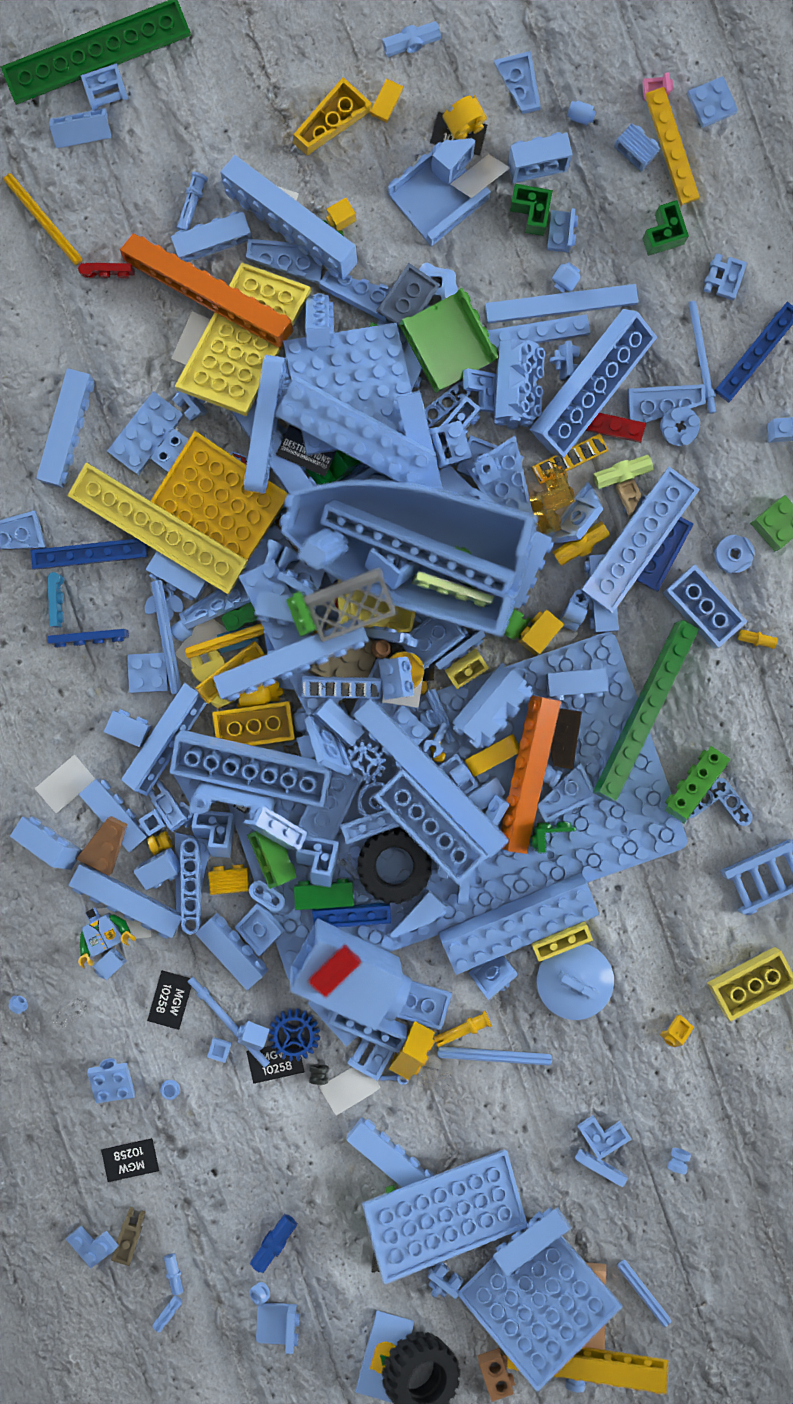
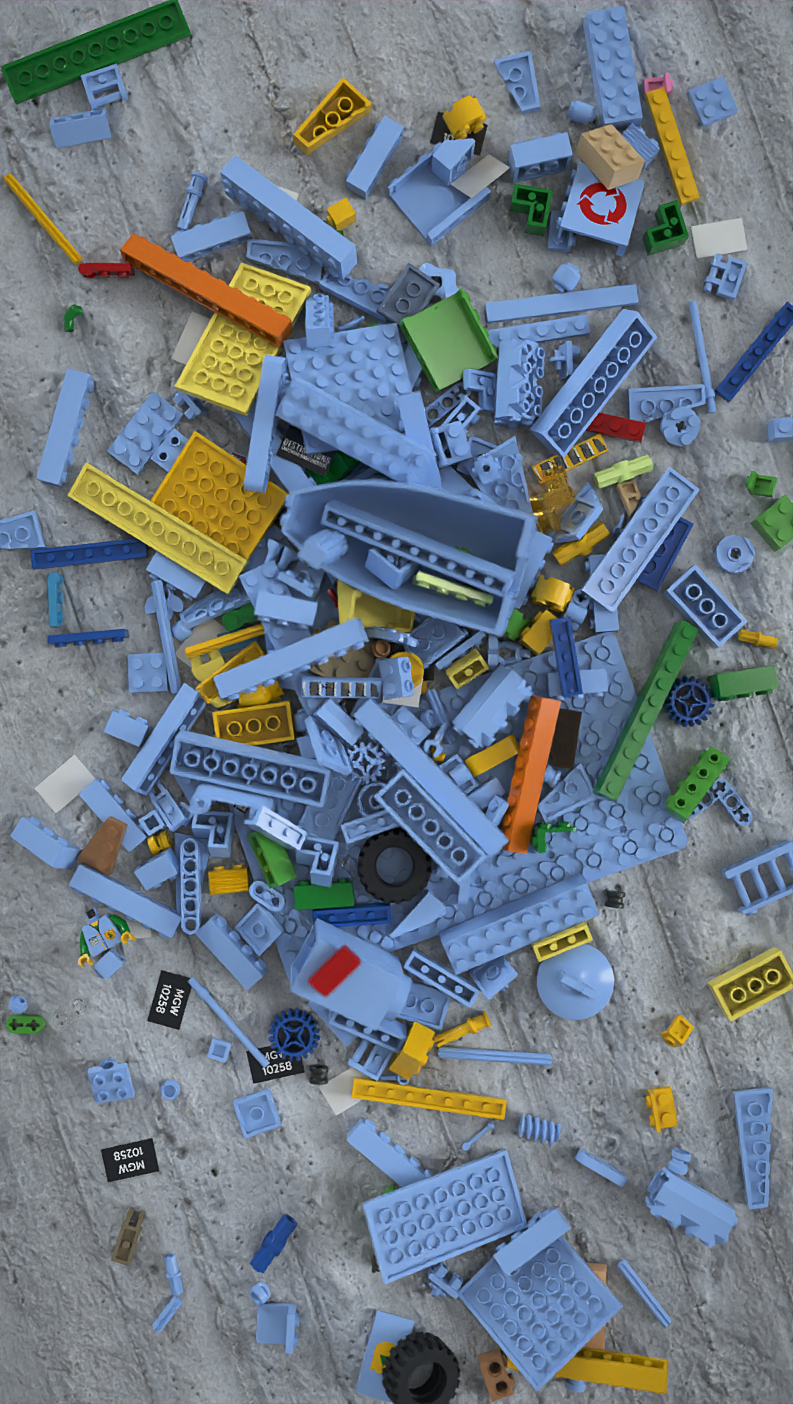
light blue plate [66,1225,119,1268] -> none
light blue brick [237,1021,270,1051] -> none
bright green bracket [286,591,317,636] -> none
light grey fence [303,568,397,642] -> none
yellow tile [370,78,404,123] -> none
light blue piece [382,21,441,57] -> none
light blue plate [577,1115,631,1160] -> none
none -> bright green beam [6,1014,45,1034]
none -> green arm [64,304,83,332]
none -> light blue tile [232,1088,282,1139]
none -> light blue bar [338,316,365,332]
none -> light blue brick [345,115,404,199]
none -> yellow plate [351,1077,507,1120]
none -> light blue brick [403,947,480,1008]
none -> light blue hinge [462,1122,495,1151]
none -> light blue piece [485,633,531,671]
none -> light blue piece [518,1113,561,1147]
none -> yellow brick [531,575,575,613]
none -> blue plate [549,616,583,697]
none -> light blue panel [556,162,645,257]
none -> tan brick [575,124,645,190]
none -> light blue brick [583,6,643,131]
none -> pearl dark grey wheel [605,890,626,909]
none -> light blue hand [609,514,626,538]
none -> yellow bracket [645,1086,678,1133]
none -> light blue brick [645,1167,738,1248]
none -> blue gear [663,676,715,727]
none -> white sticker [691,218,748,259]
none -> green brick [708,665,779,701]
none -> light blue wing [733,1087,773,1209]
none -> bright green bracket [745,471,778,498]

